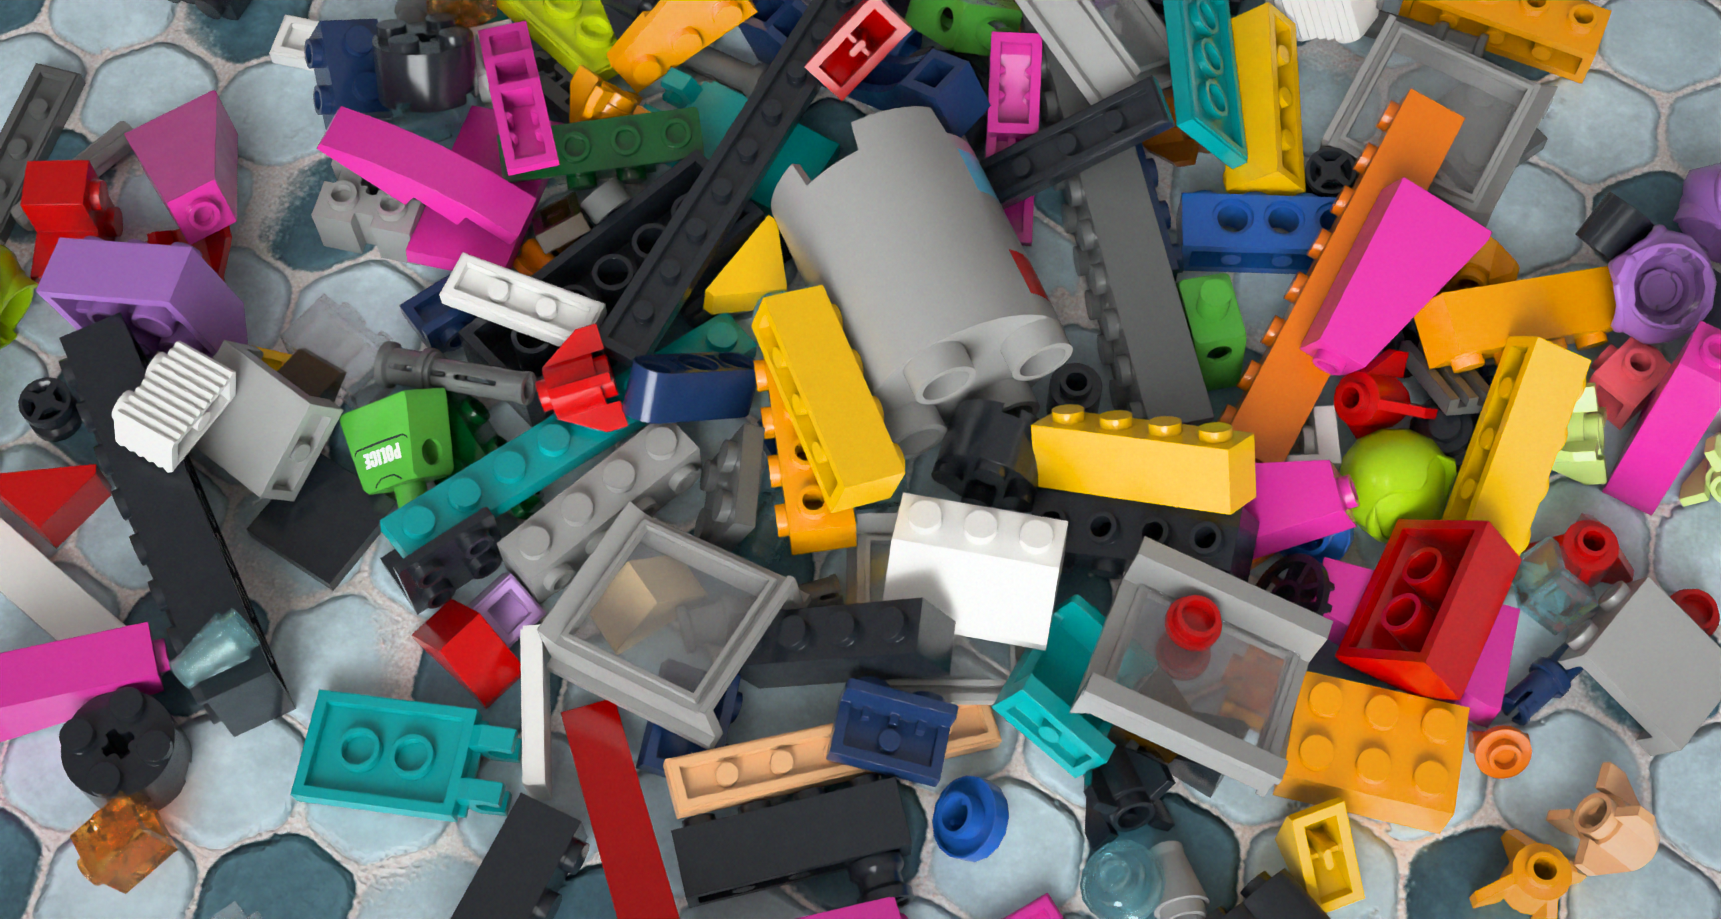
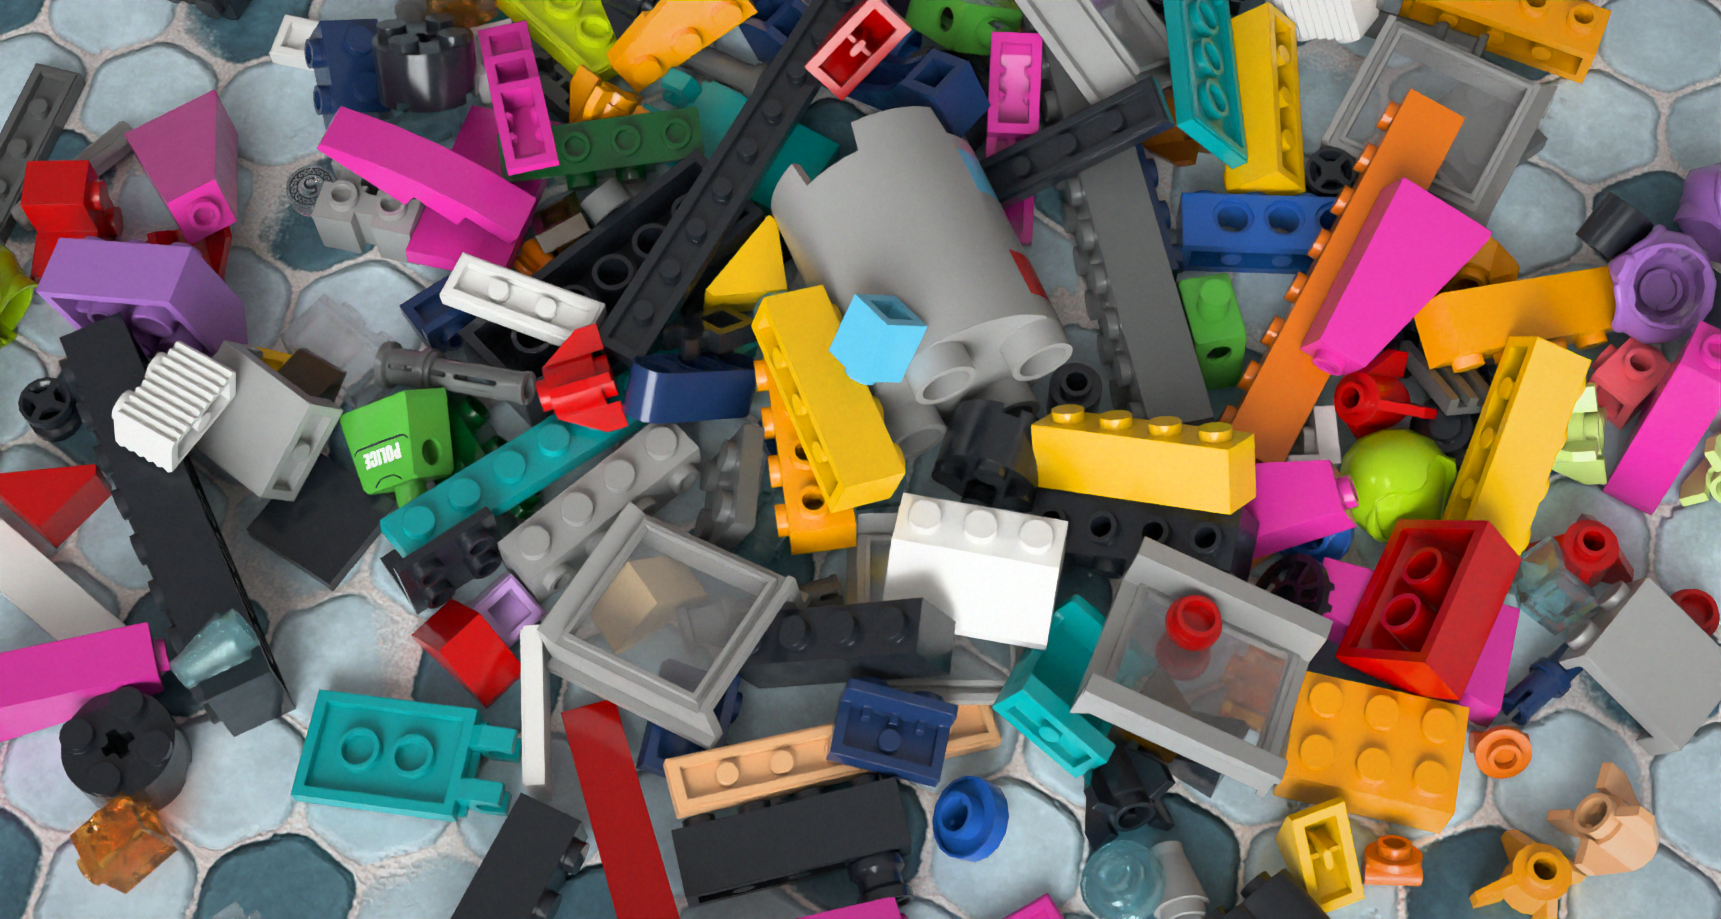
none -> clear tile [286,165,336,217]
none -> black plate [662,304,757,361]
none -> medium azure brick [828,294,928,385]
none -> orange plate [1361,835,1423,886]

